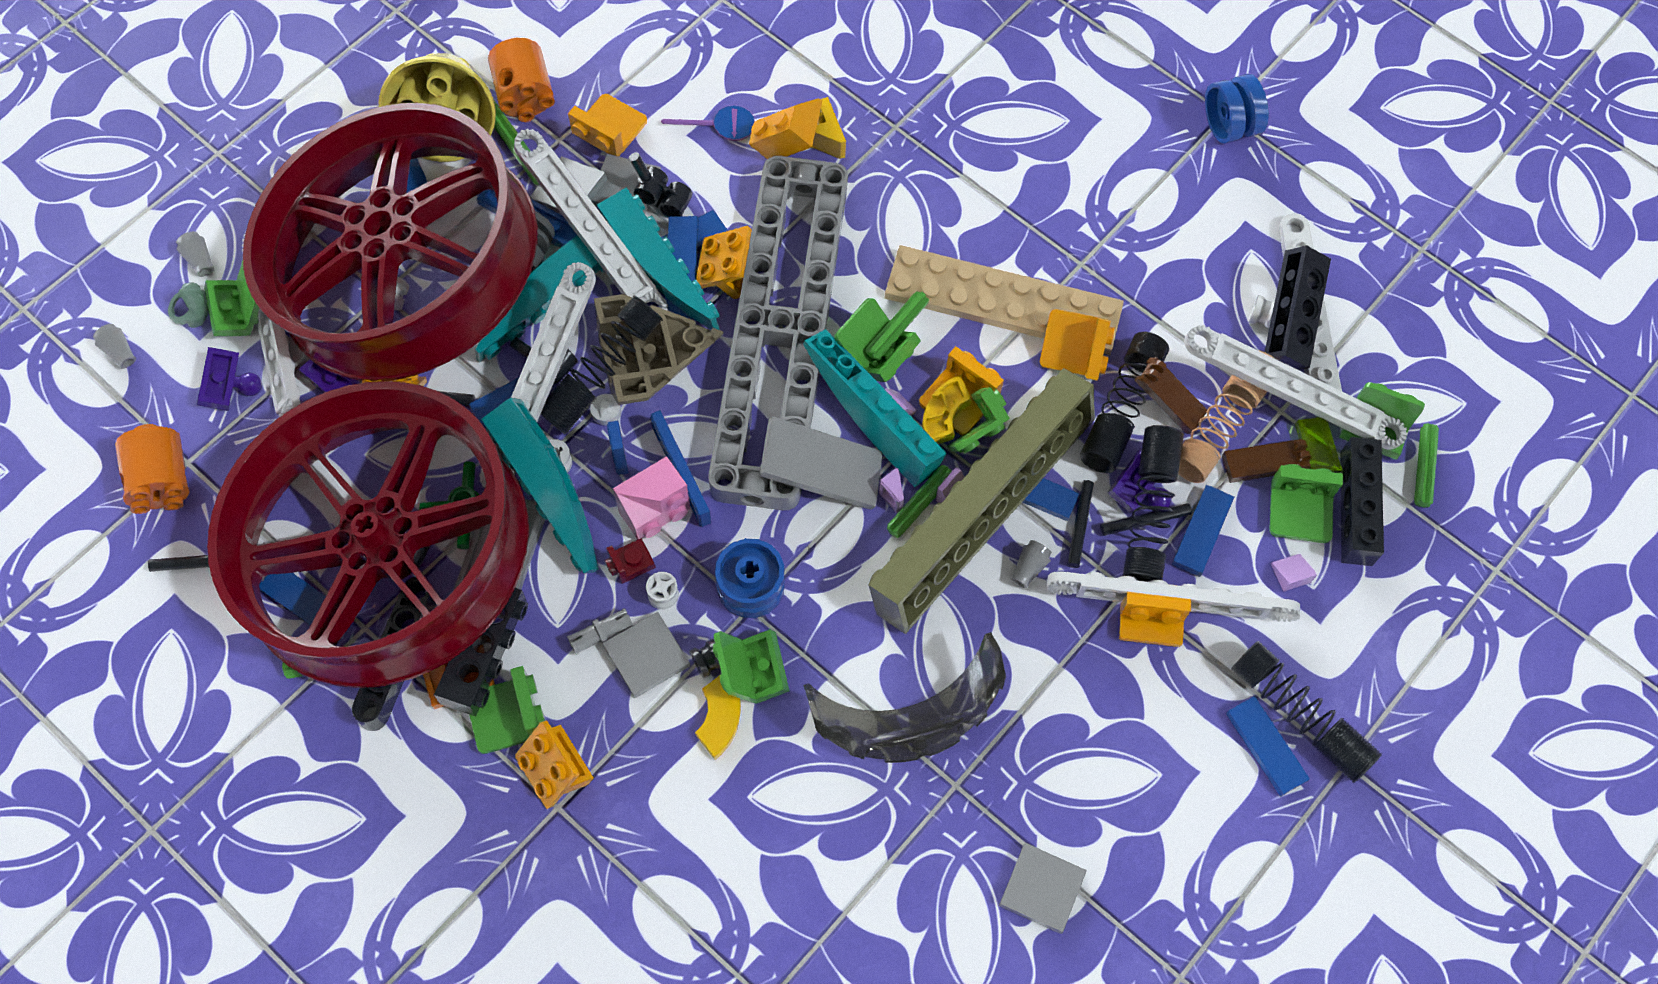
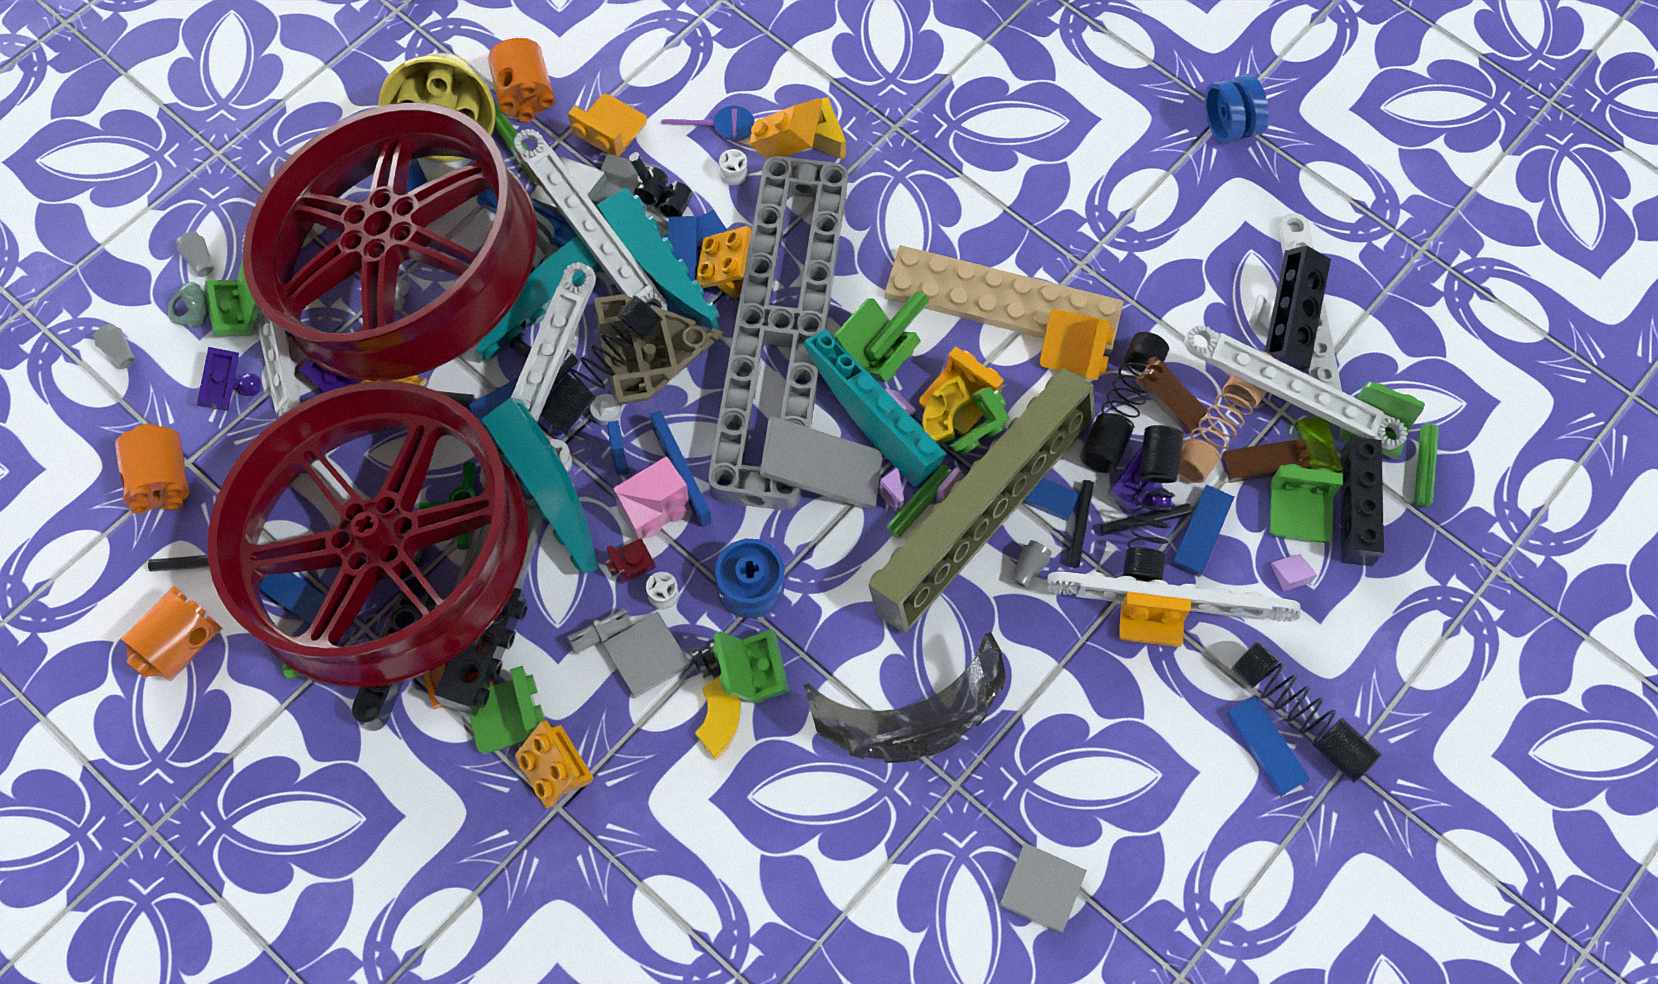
none -> orange cylinder [120,586,223,682]
none -> white wheel [719,149,748,186]

